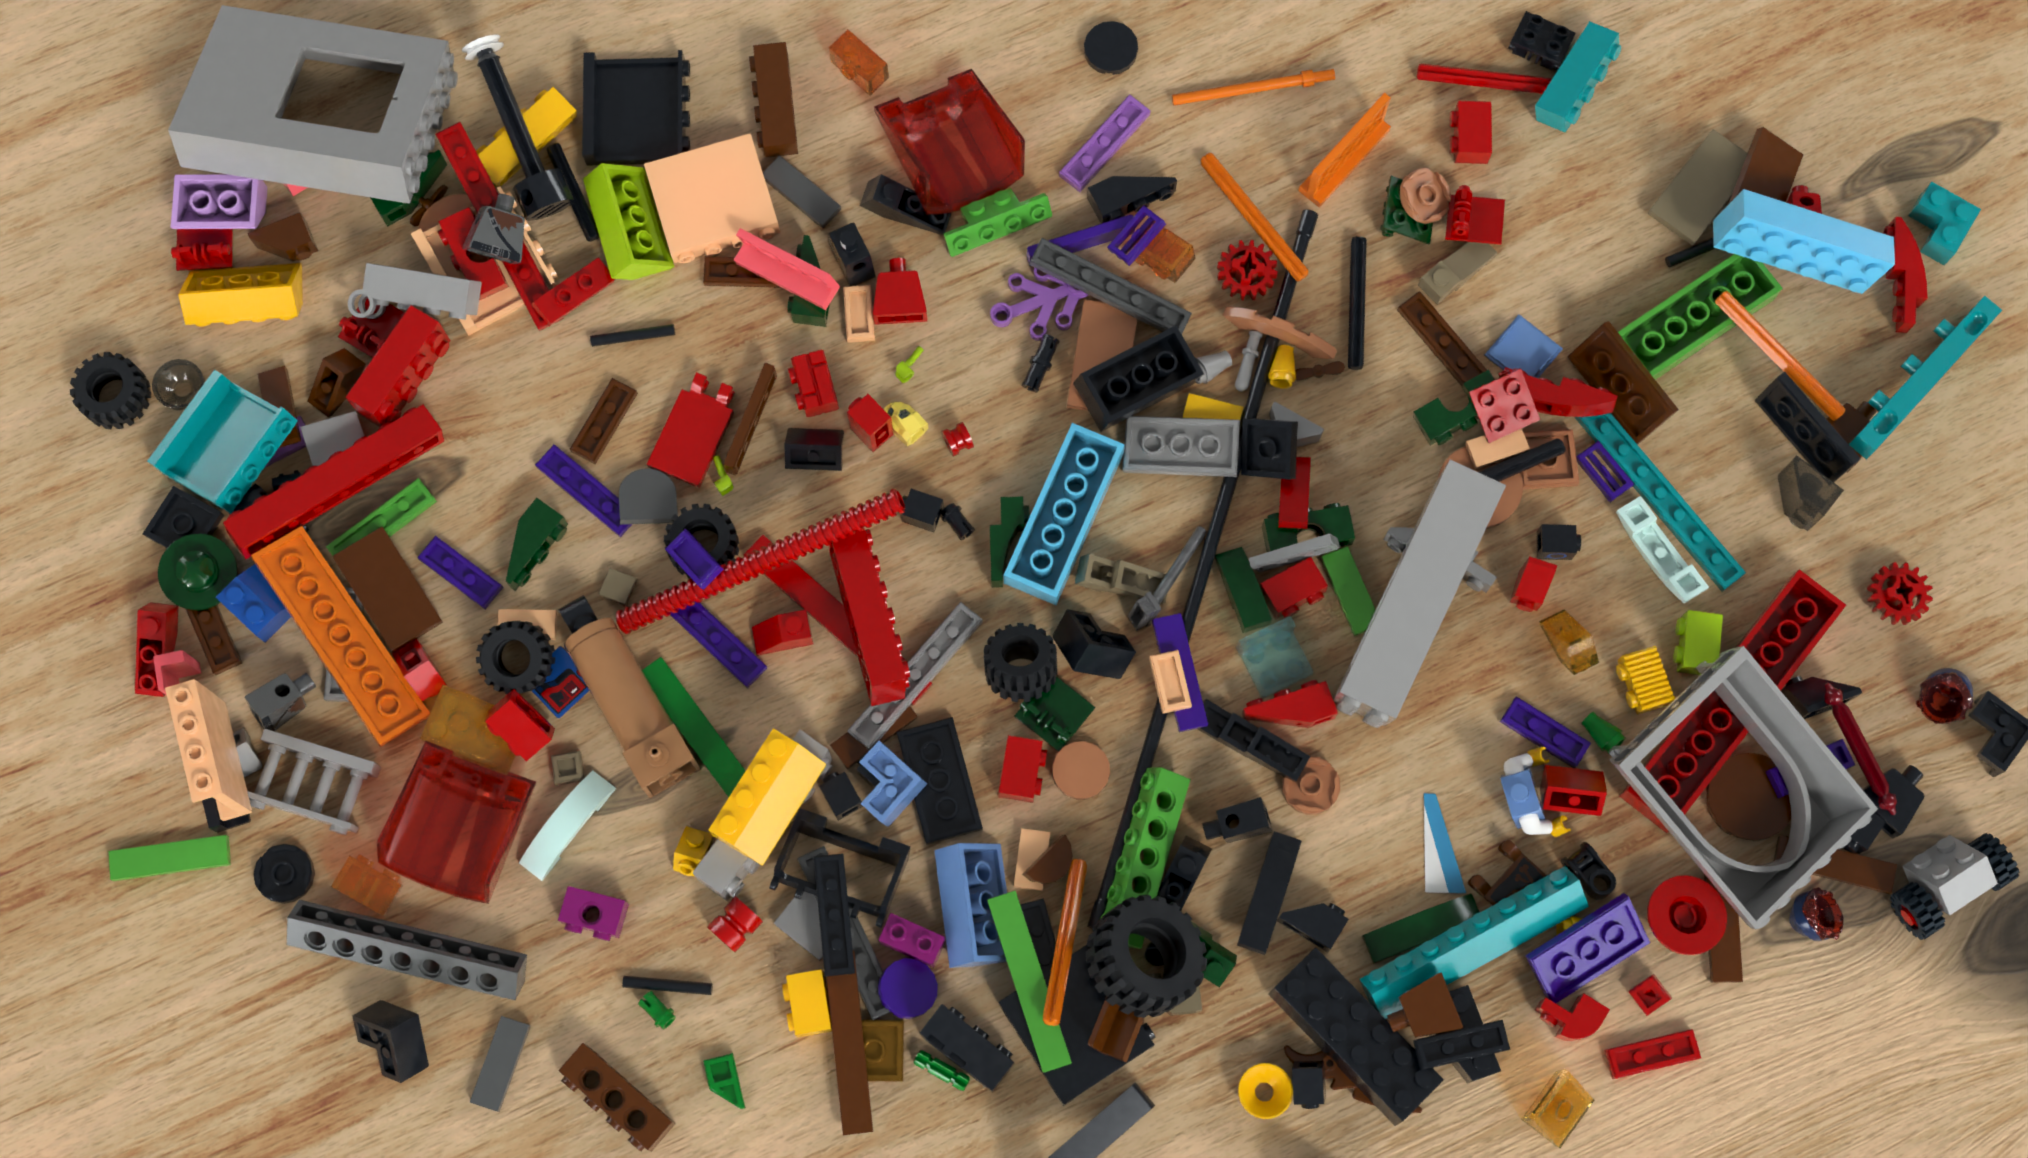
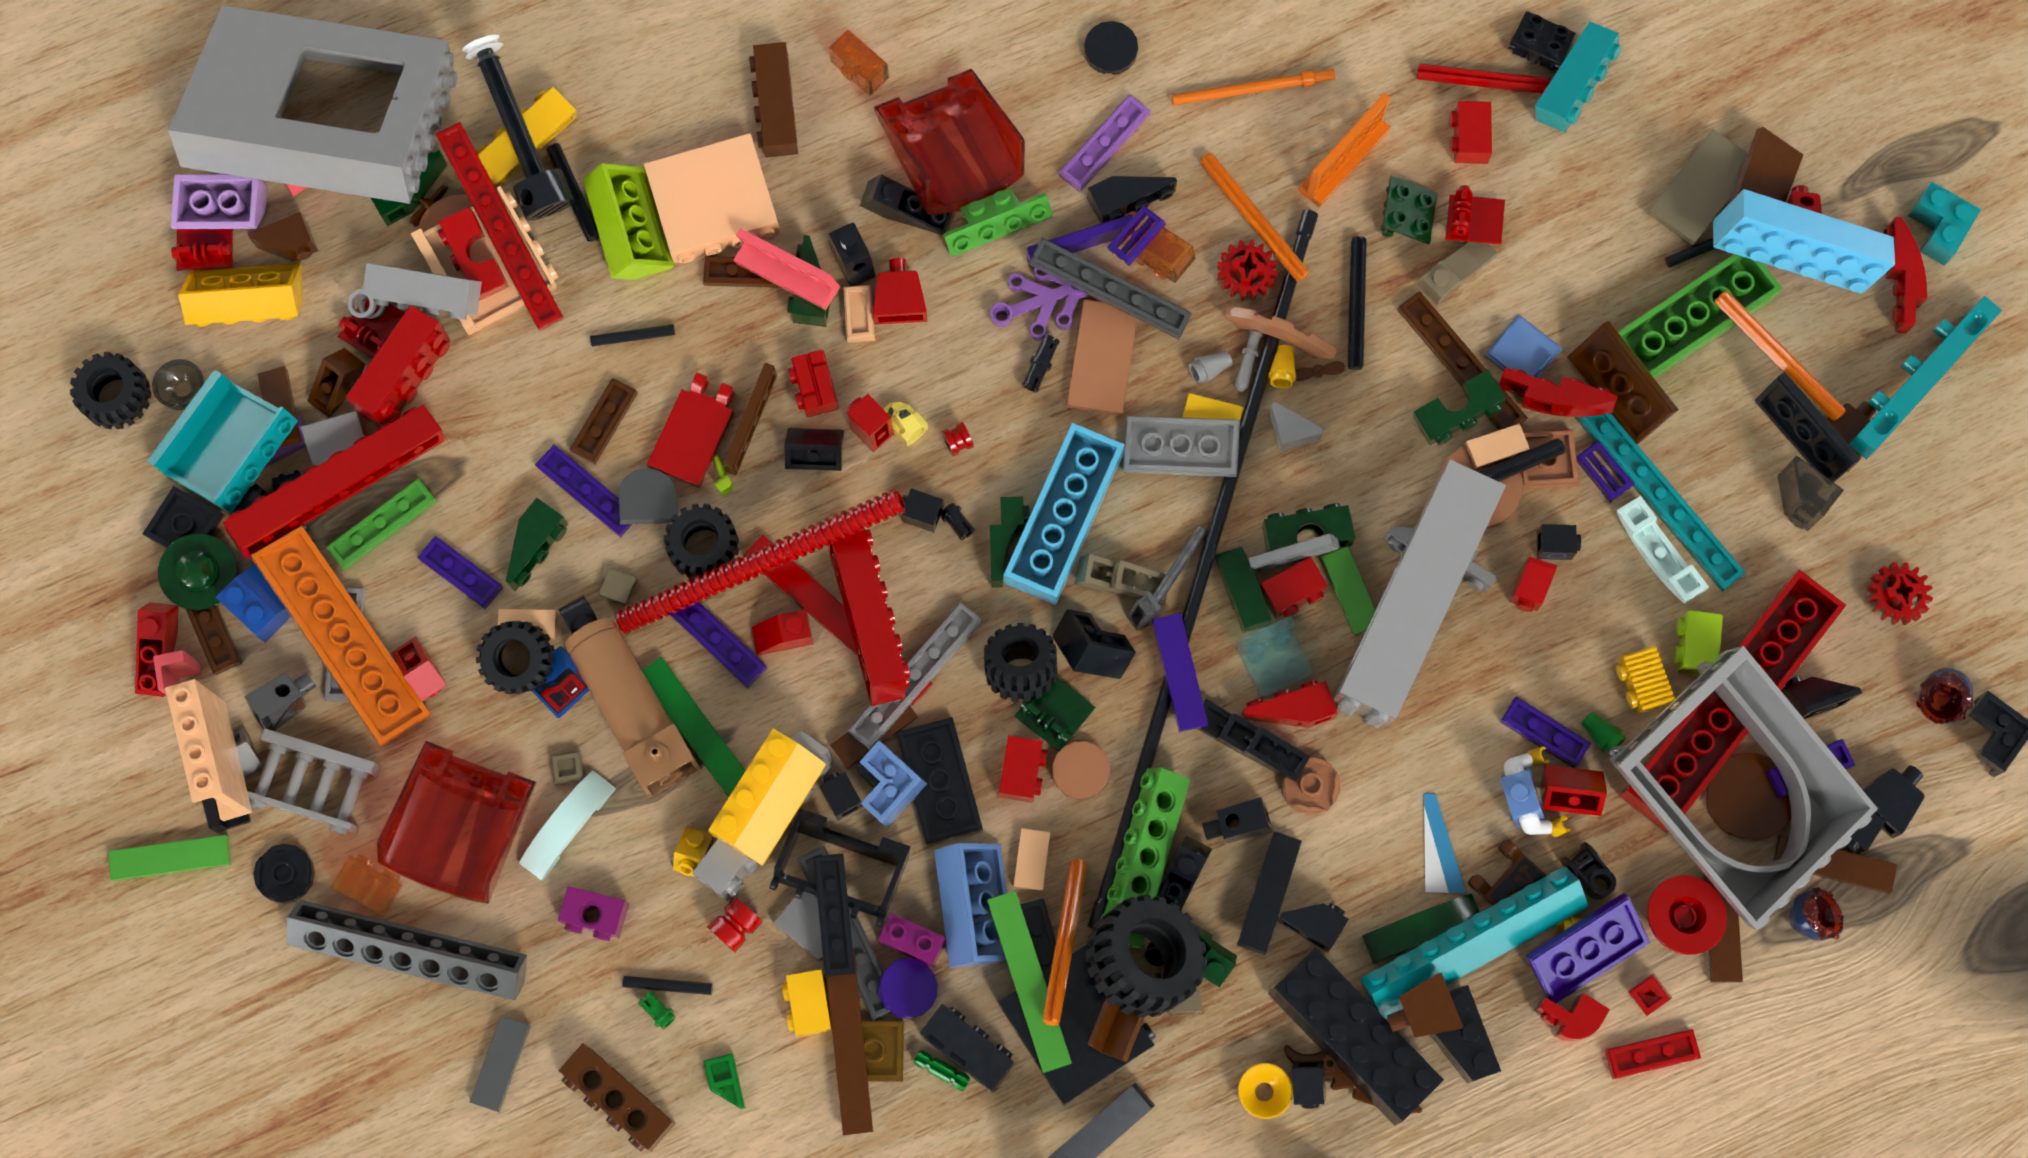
reddish brown tile [332,526,443,653] -> none
black panel [352,1000,429,1083] -> none
clear yellow slope [420,685,516,775] -> none
dark grey torso [462,193,525,264] -> none
red brick [485,689,555,762] -> none
red plate [532,257,616,327] -> none
black panel [582,50,690,166] -> none
dark purple tile [665,529,724,590] -> none
dark grey tile [763,155,841,229] -> none
lime hand [895,346,924,383] -> none
reddish brown tile [1022,835,1073,884] -> none
black brick [1073,325,1204,432] -> none
light nougat tile [1149,650,1192,714] -> none
black plate [1241,418,1298,479] -> none
red tile [1279,457,1311,529] -> none
nougat tile [1400,167,1451,224] -> none
black tile [1413,1020,1511,1070] -> none
hinge [1469,368,1540,443] -> none
clear yellow slope [1521,1069,1595,1148] -> none
clear yellow slope [1539,609,1599,675] -> none
dark red wheel [1824,683,1897,815] -> none
brick [1890,833,2020,940] -> none

